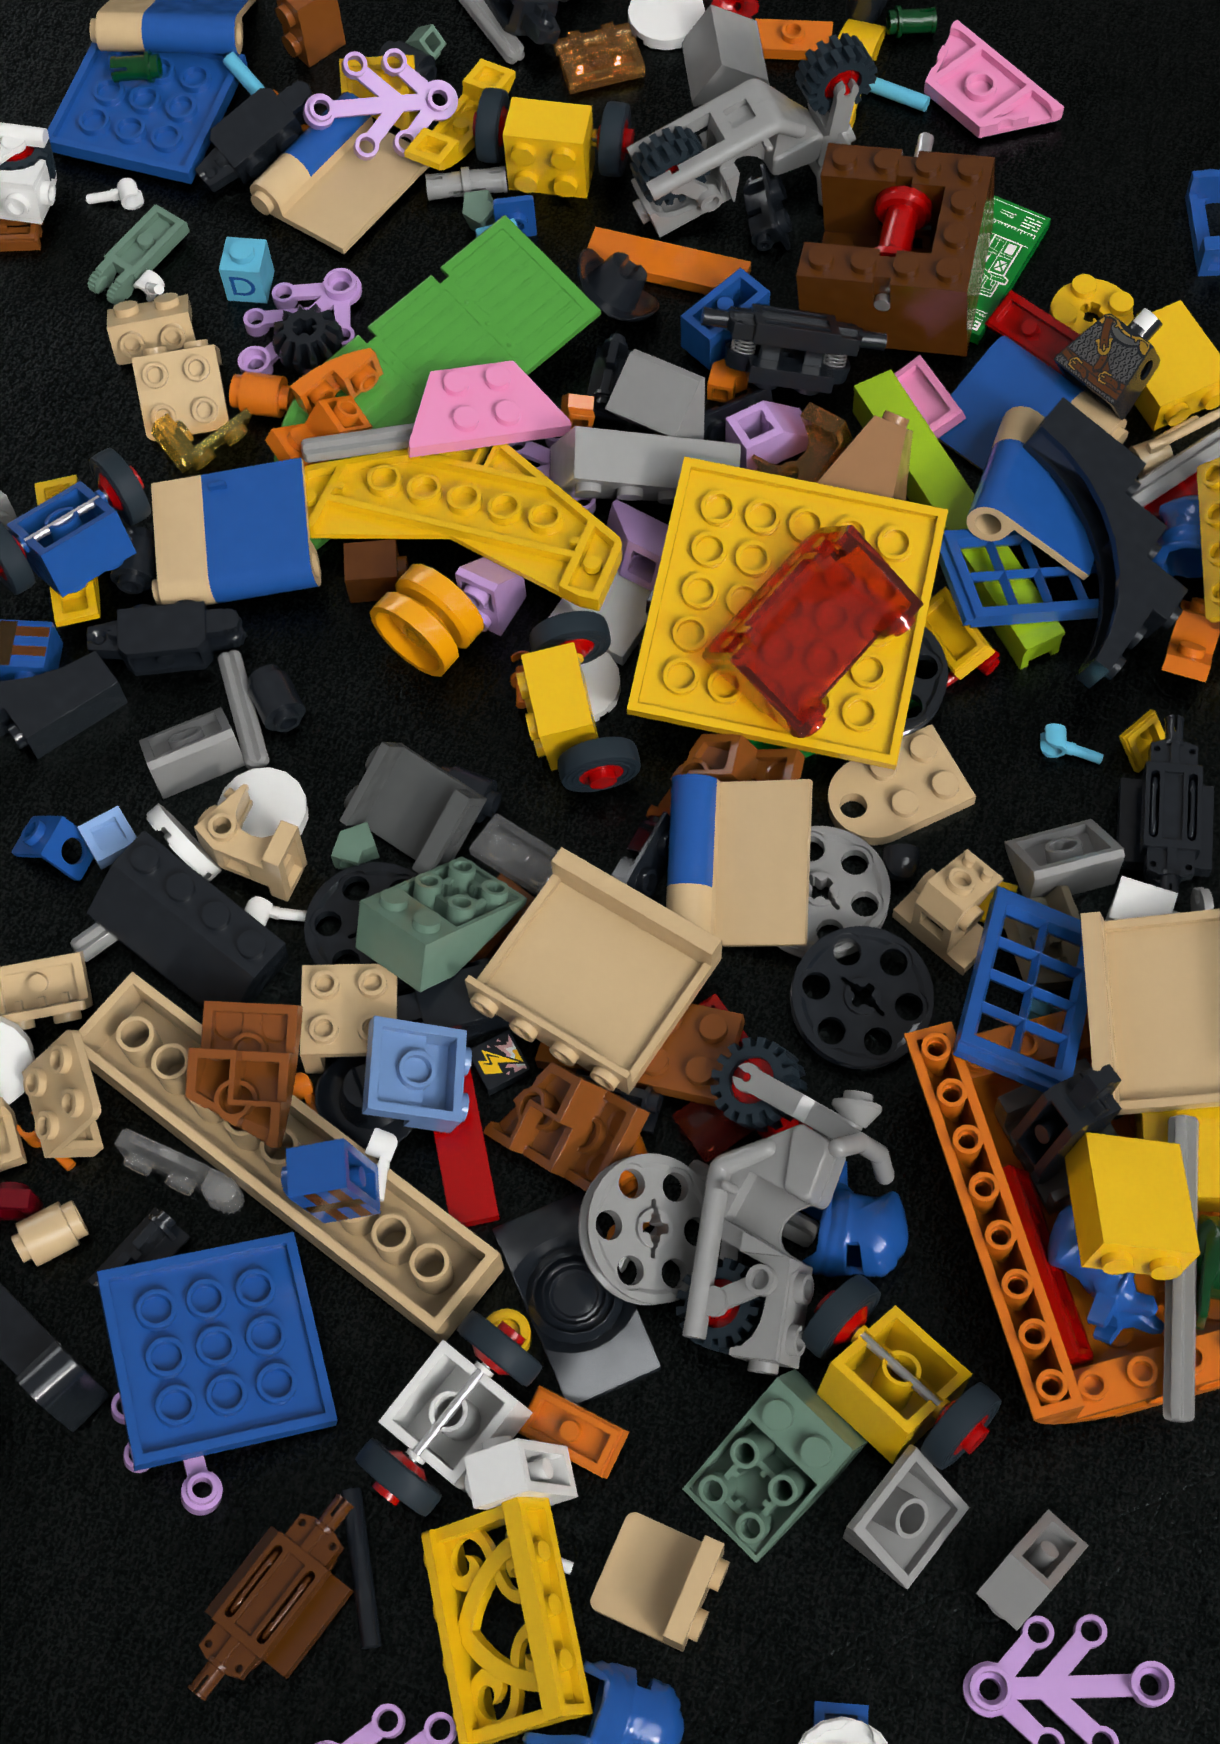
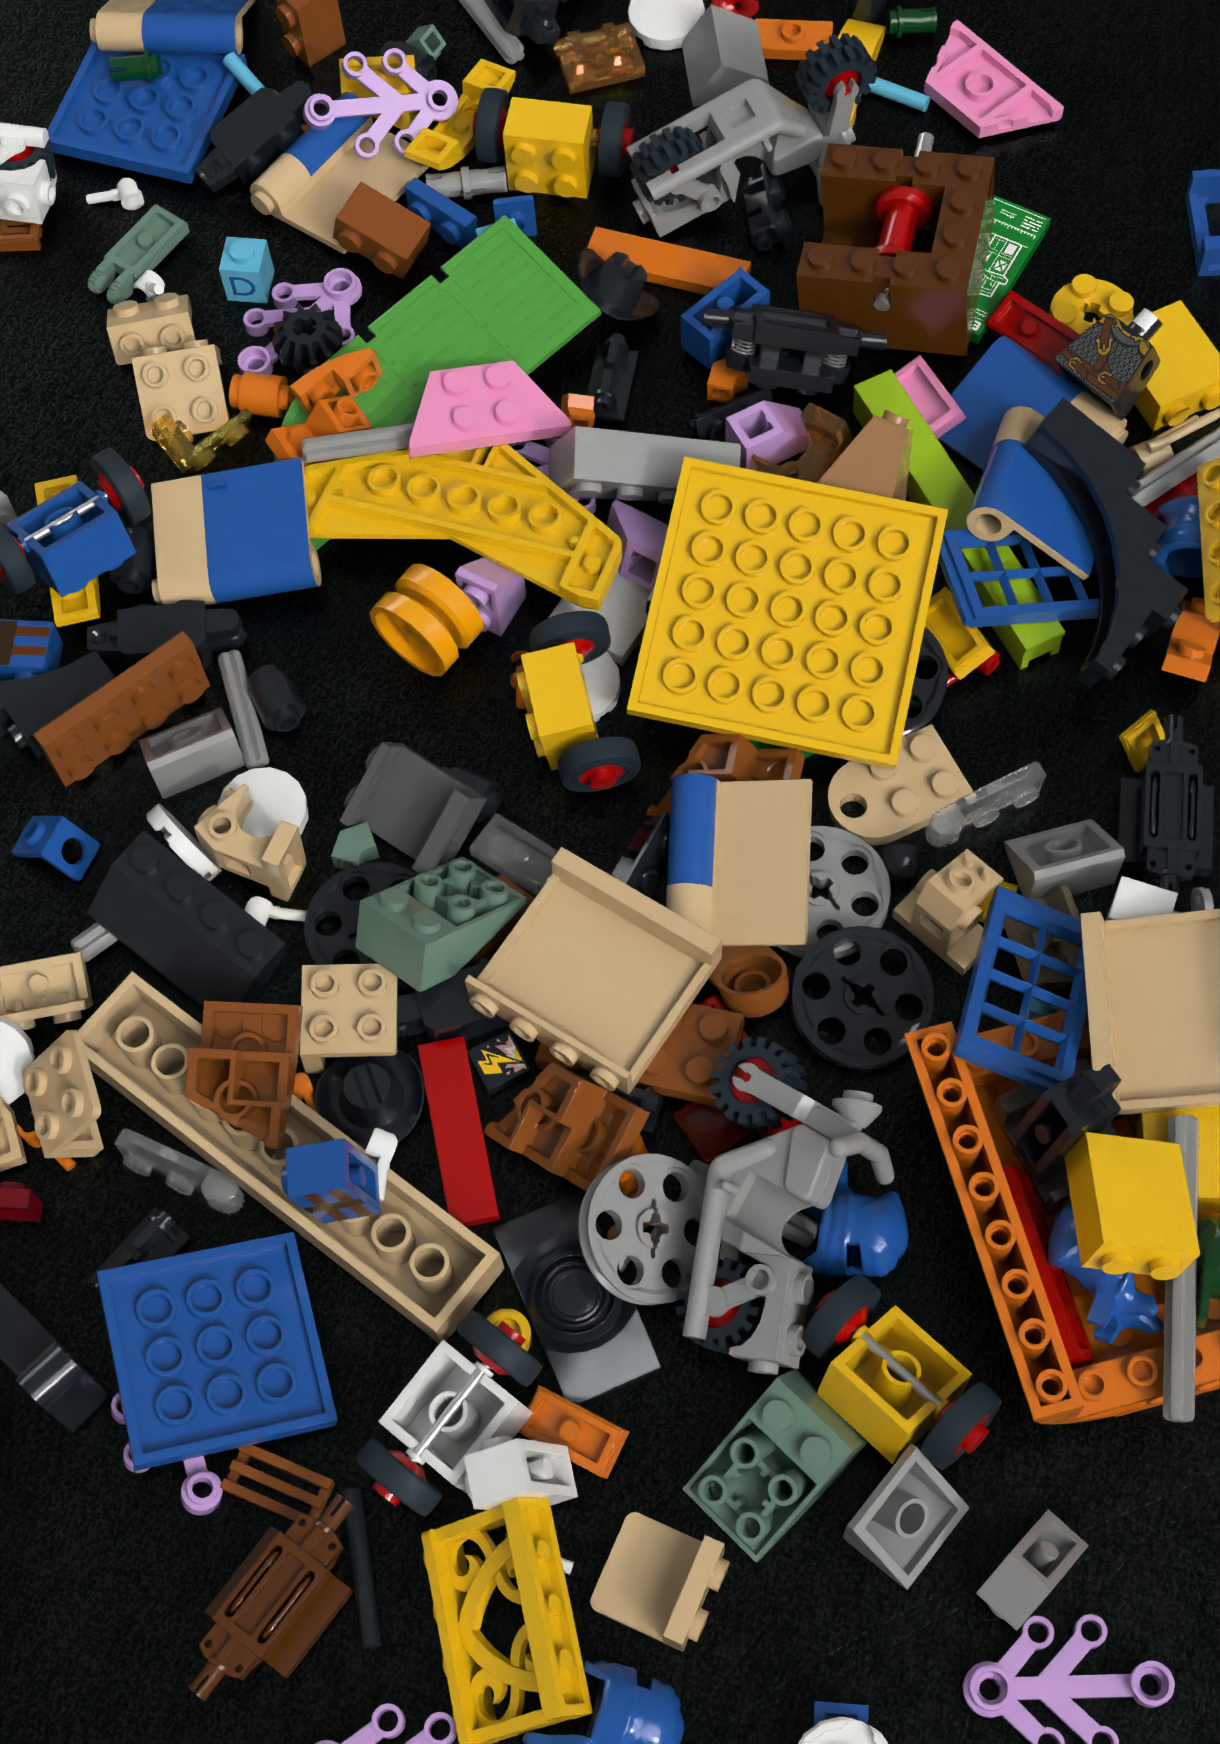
tan brick [11,1200,89,1267] -> none
light blue tile [77,806,137,870] -> none
reddish brown brick [343,539,408,603] -> none
medium blue plate [362,1016,472,1133] -> none
sand green piece [462,190,495,231] -> none
light grey slope [605,349,705,440] -> none
clear red windscreen [702,525,923,738] -> none
medium azure hand [1040,723,1104,765] -> none
none -> dark orange plate [33,631,210,787]
none -> dark orange tile [220,1445,335,1522]
none -> dark orange brick [333,181,431,280]
none -> blue plate [405,177,478,249]
none -> dark orange cap [708,946,790,1018]
none -> clear hinge [925,761,1047,848]

